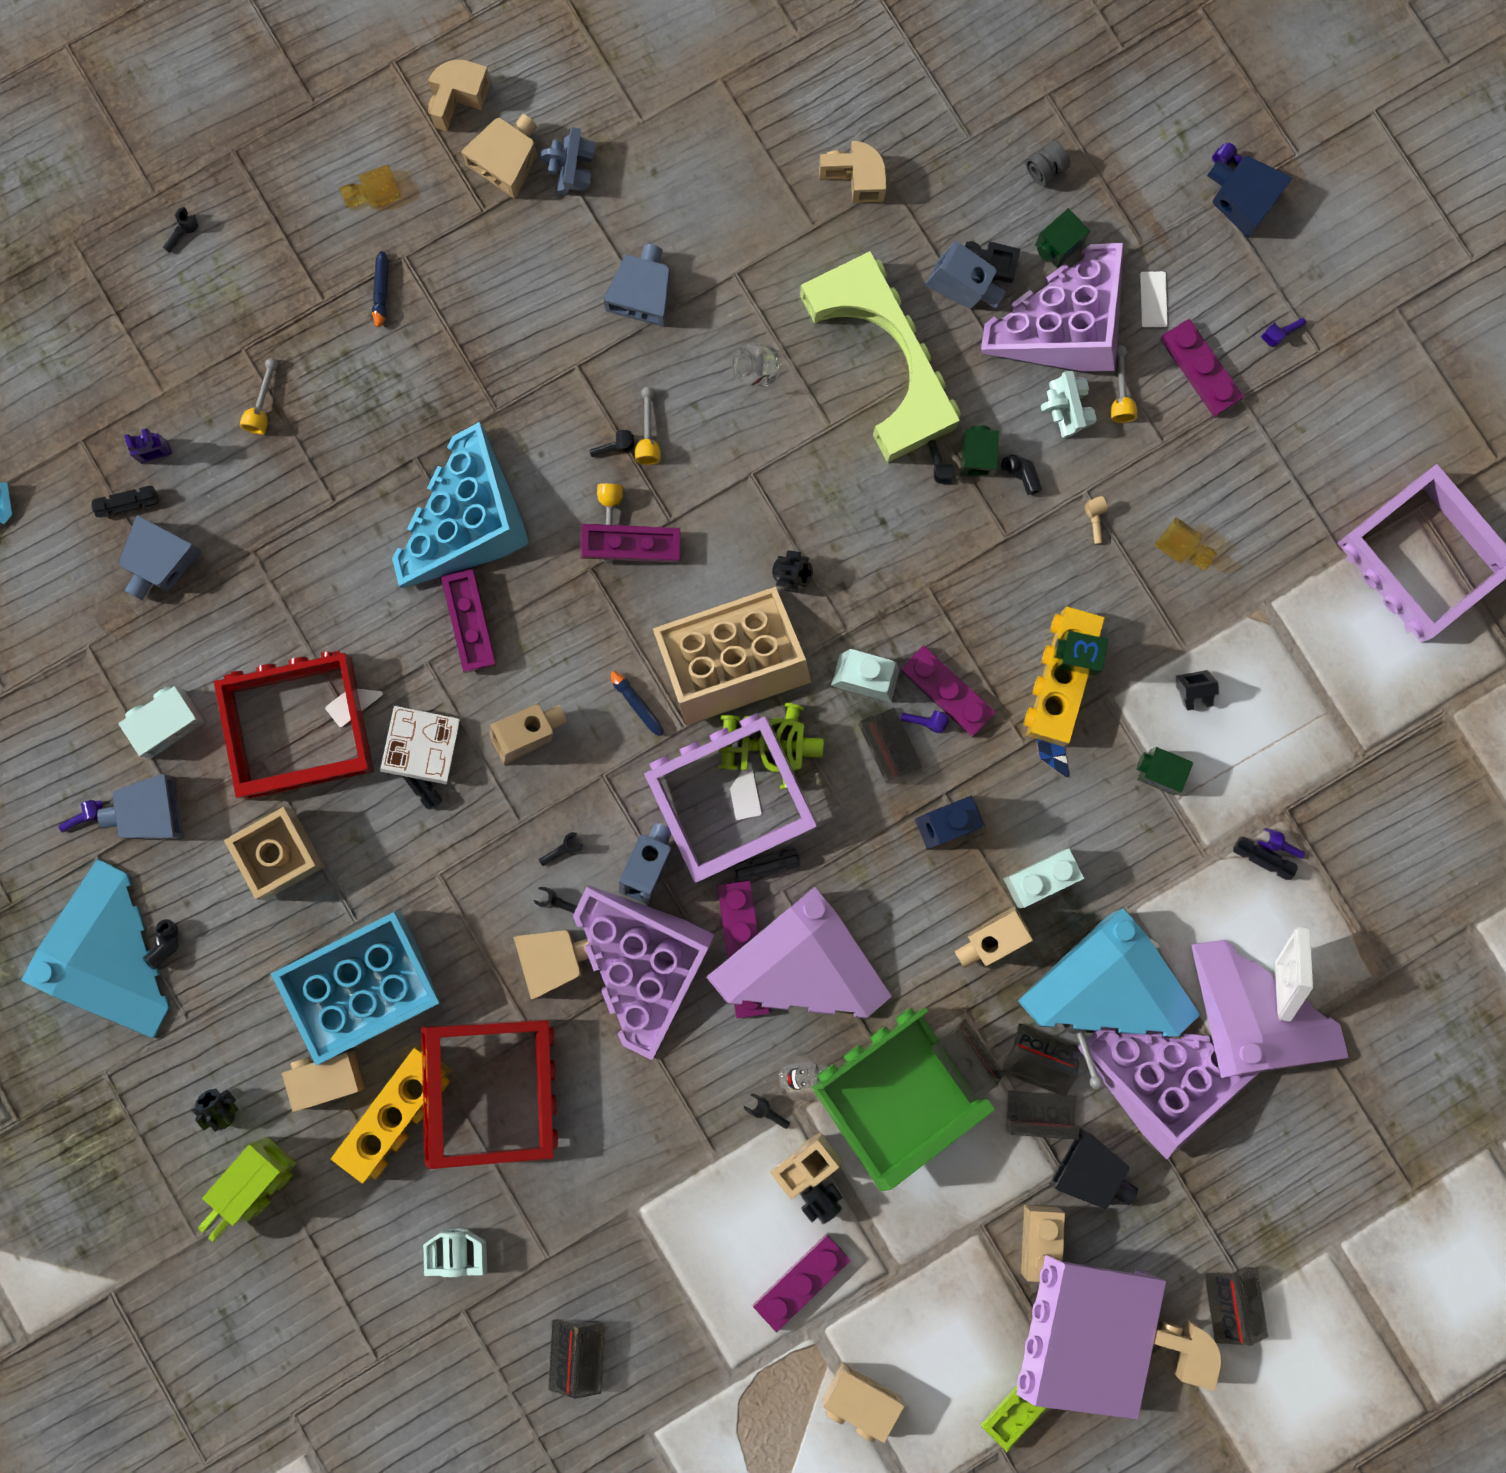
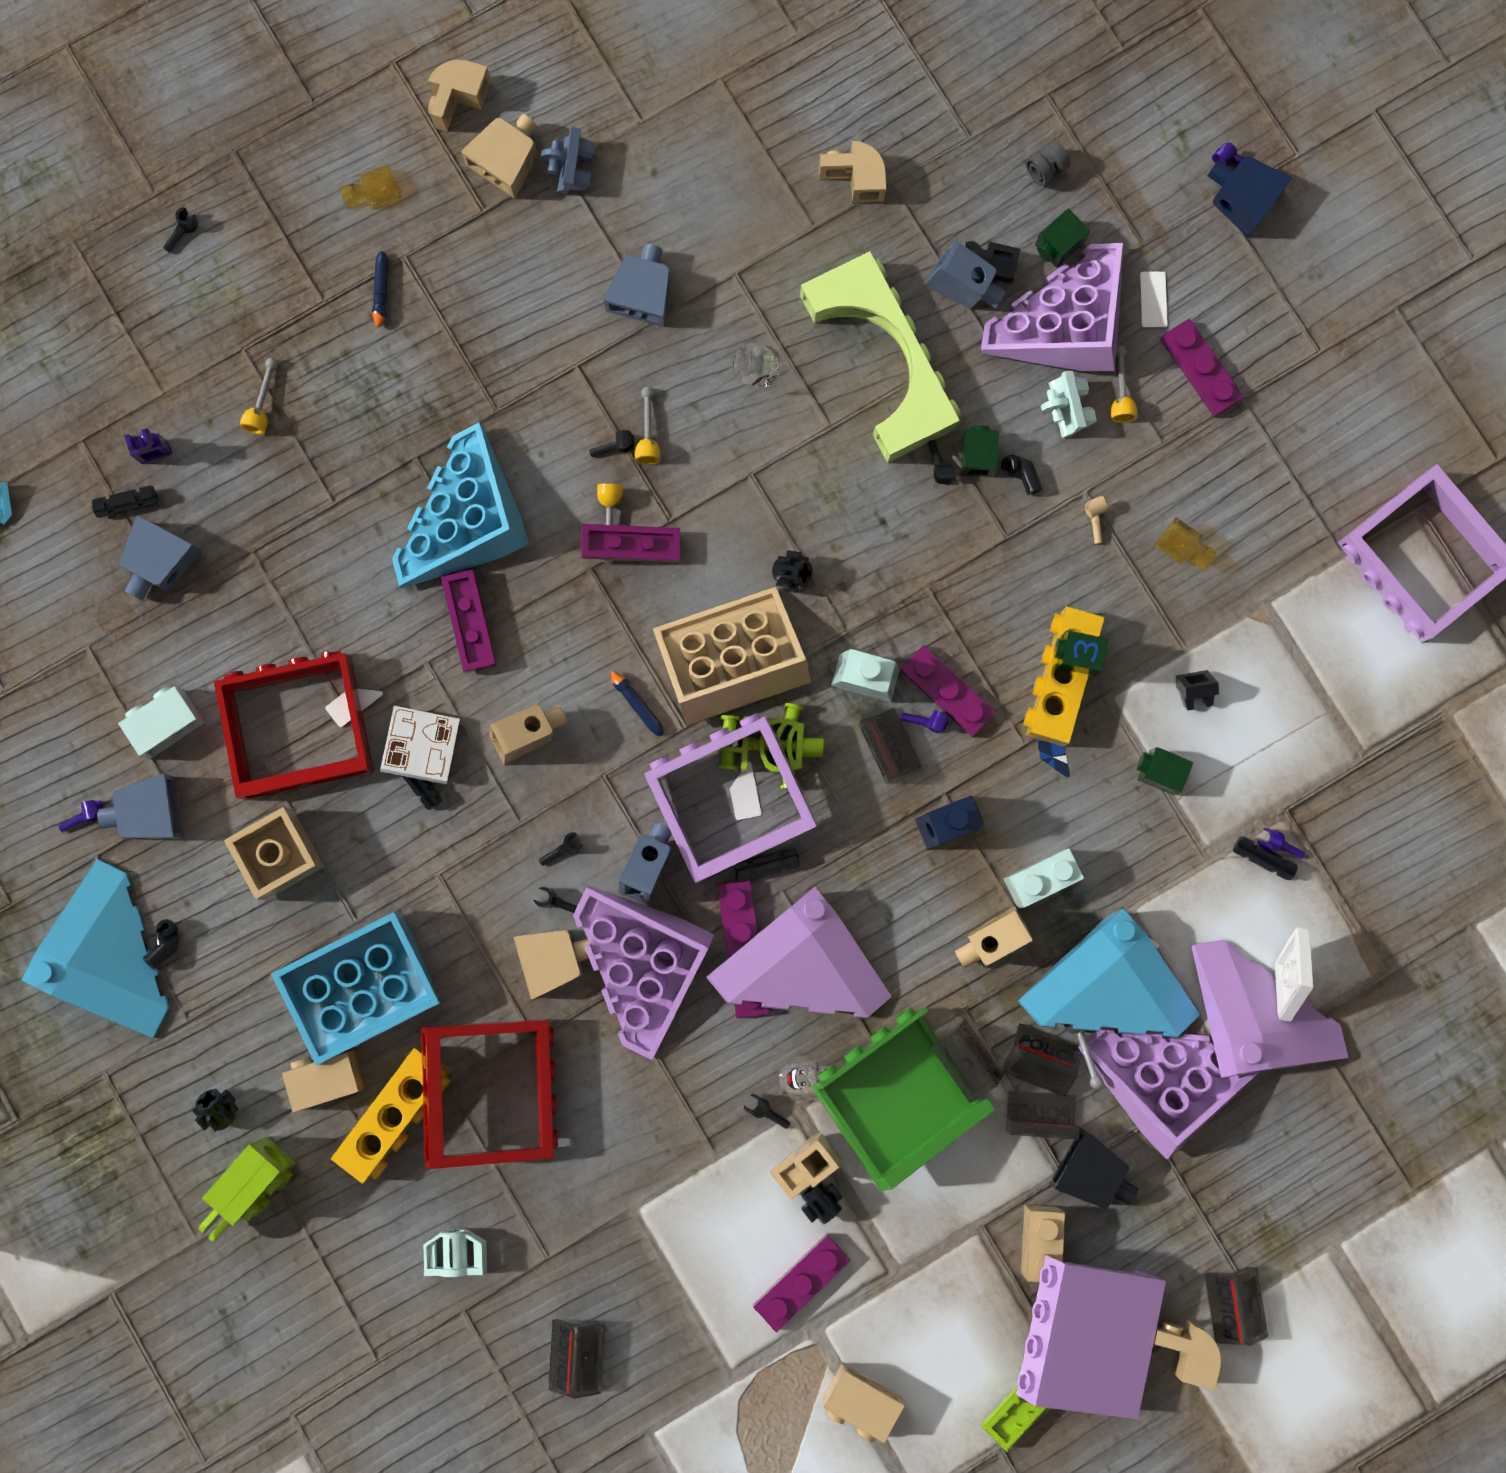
dark purple hand [1261,318,1306,347] -> none

